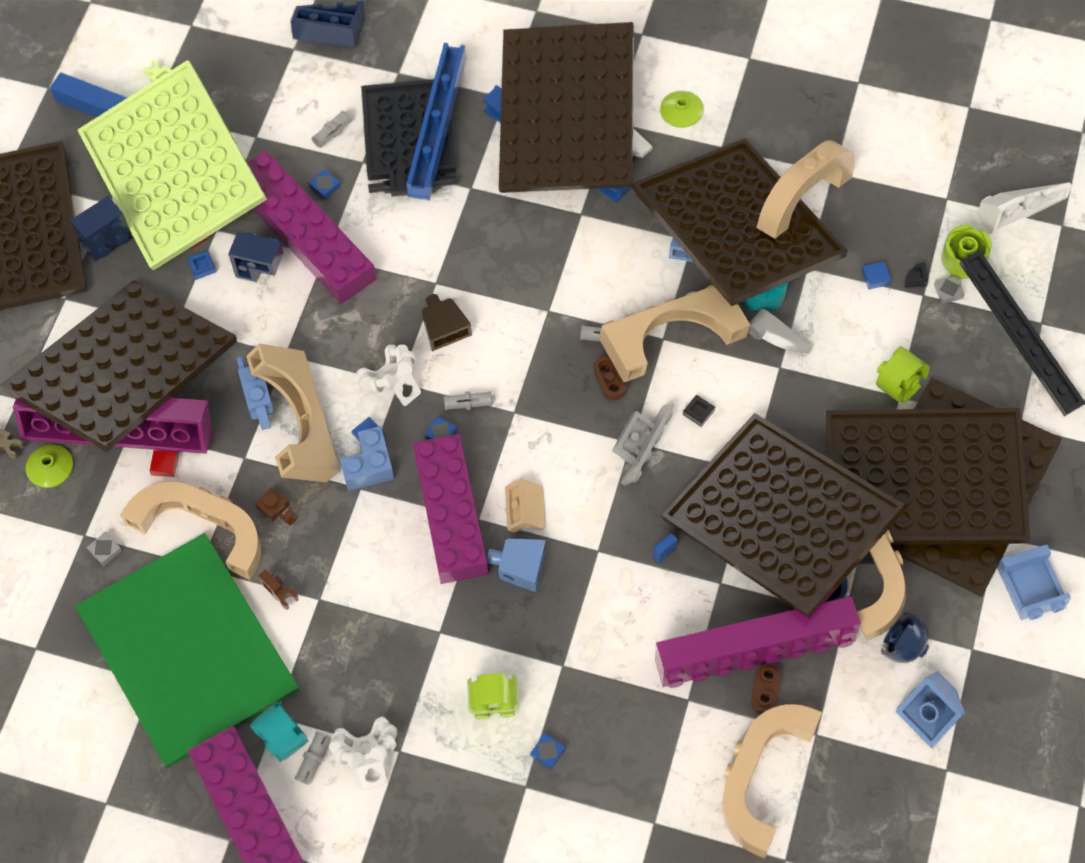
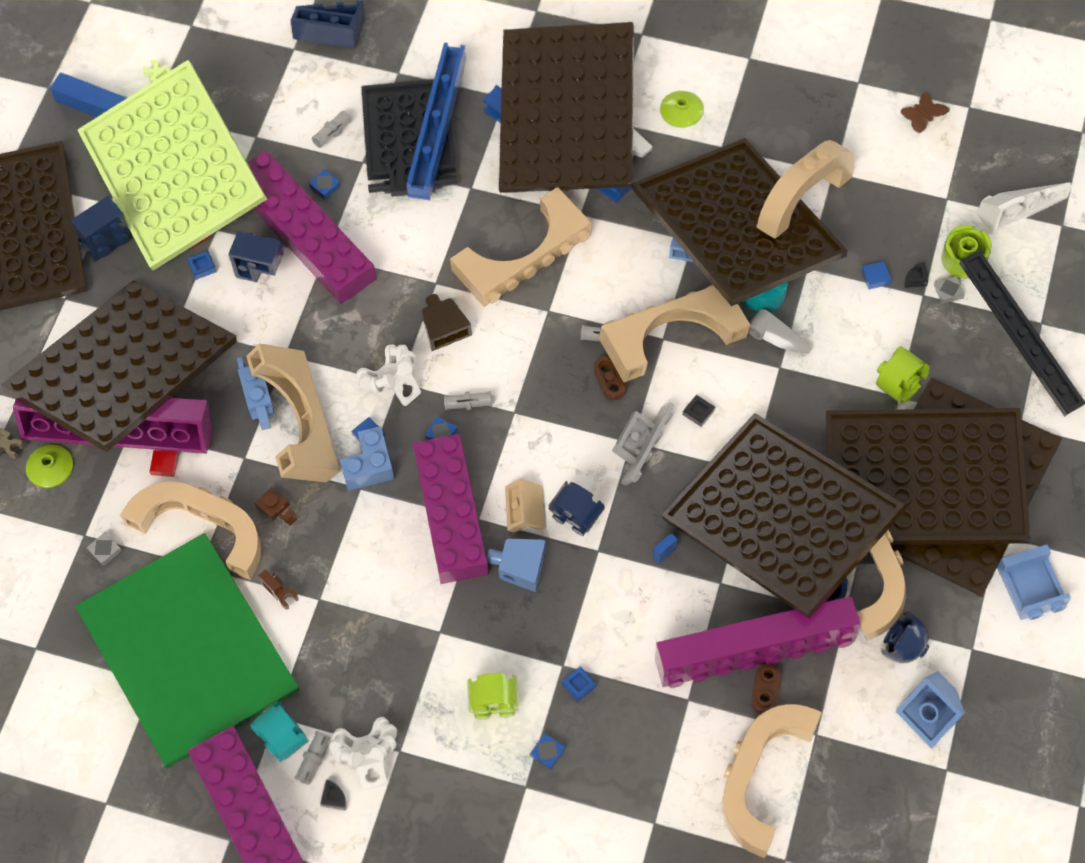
none -> black tile [320,779,347,811]
none -> tan arch [450,188,591,307]
none -> dark blue brick [548,481,605,536]
none -> blue tile [561,666,597,702]
none -> reddish brown piece [900,92,950,133]

